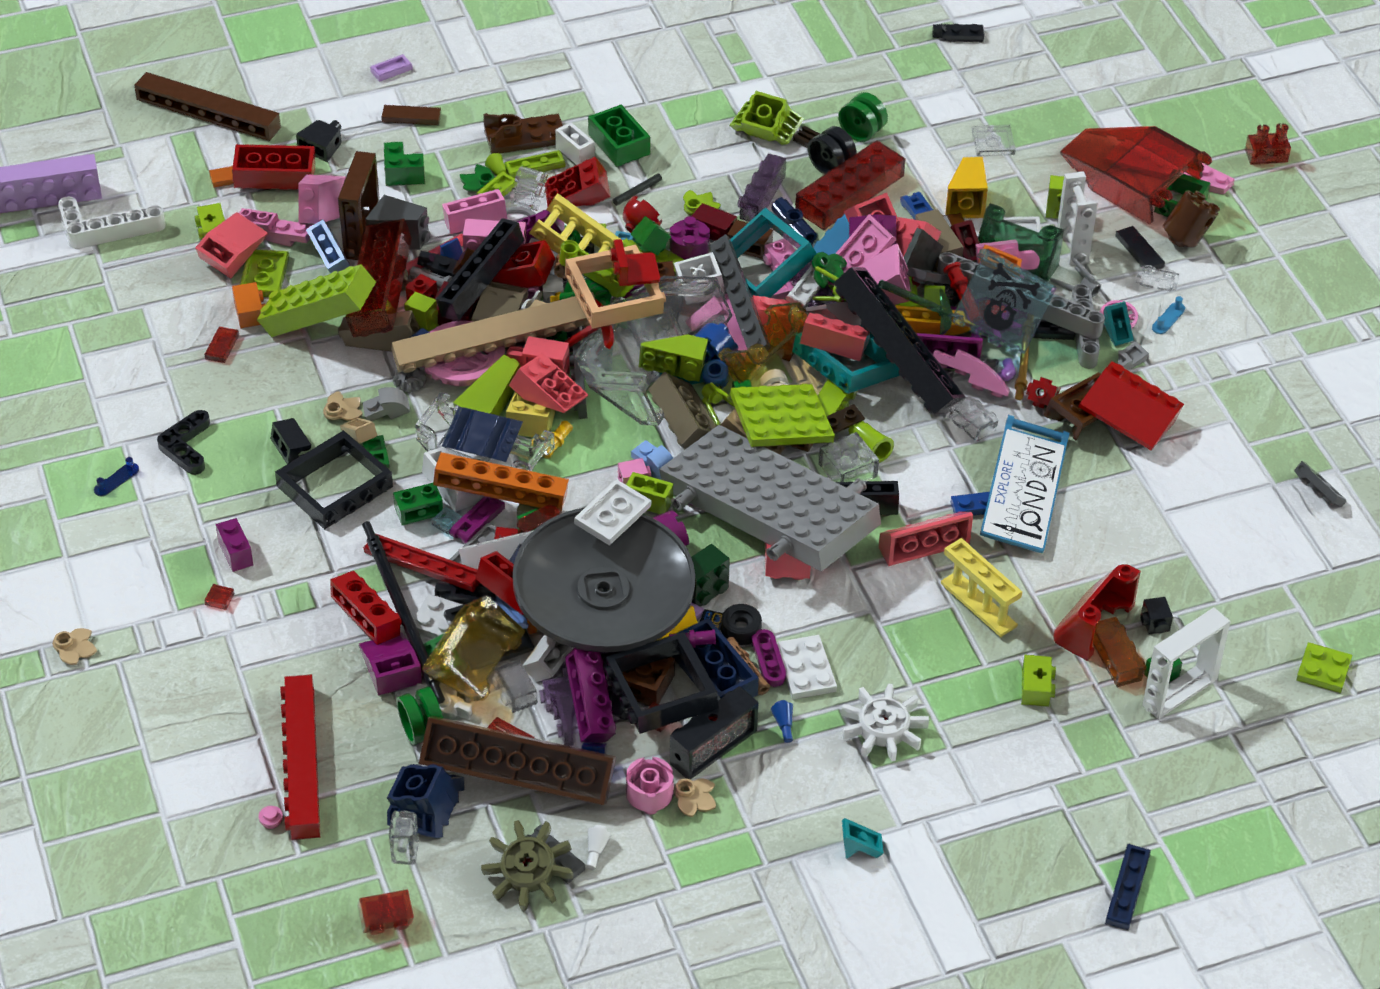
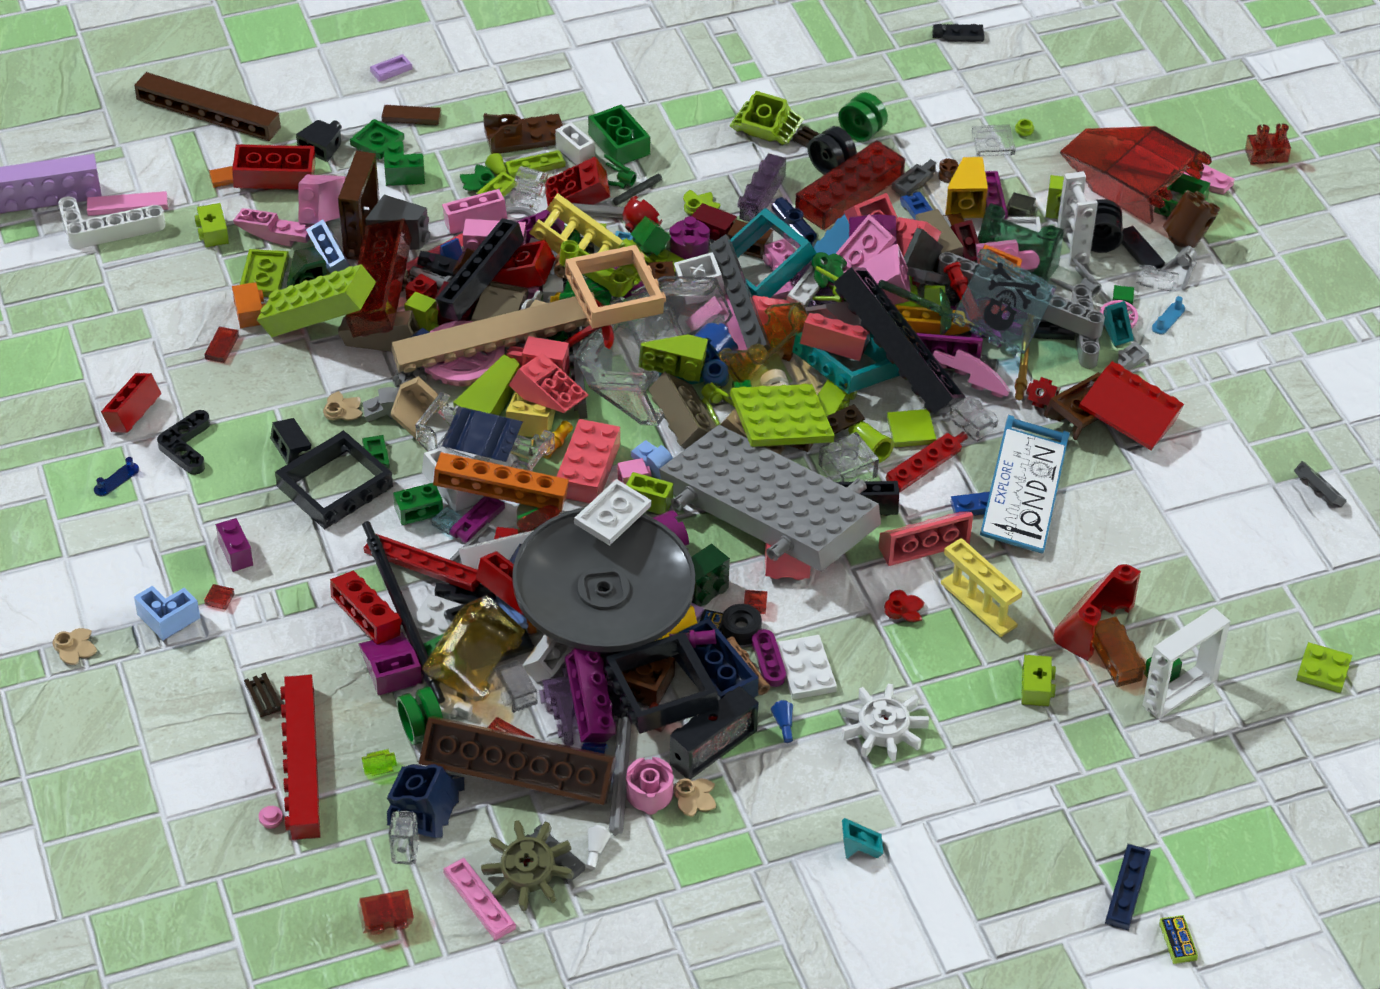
coral slope [195,212,268,279] -> none
tan slope [340,418,377,444] -> none
red bracket [610,239,660,286] -> none
medium lavender arm [997,358,1016,382] -> none
black brick [1140,597,1173,634] -> none
none -> bright pink tile [87,191,168,216]
none -> red brick [101,373,162,433]
none -> light blue brick [134,586,200,640]
none -> dark brown tile [244,672,281,718]
none -> dark green slope [287,246,327,287]
none -> green plate [350,119,405,160]
none -> clear neon green brick [361,749,397,776]
none -> tan bracket [391,376,447,439]
none -> bright pink tile [443,858,516,941]
none -> coral brick [556,419,620,503]
none -> light grey axle [572,203,624,219]
none -> green plant [604,154,637,189]
none -> light grey axle [609,717,631,835]
none -> clear red plate [744,590,768,614]
none -> red plate [884,590,925,622]
none -> red plate [885,431,968,492]
none -> lime tile [887,409,936,448]
none -> dark grey hinge [891,159,937,196]
none -> reddish brown wheel [938,158,959,183]
none -> magenta tile [985,171,1008,220]
none -> clear smoke brick [1007,192,1038,217]
none -> lime plate [1015,119,1034,136]
none -> black wheel [1091,199,1123,253]
none -> green tile [1112,285,1134,305]
none -> light grey plant [1156,246,1197,290]
none -> tile [1159,915,1198,964]

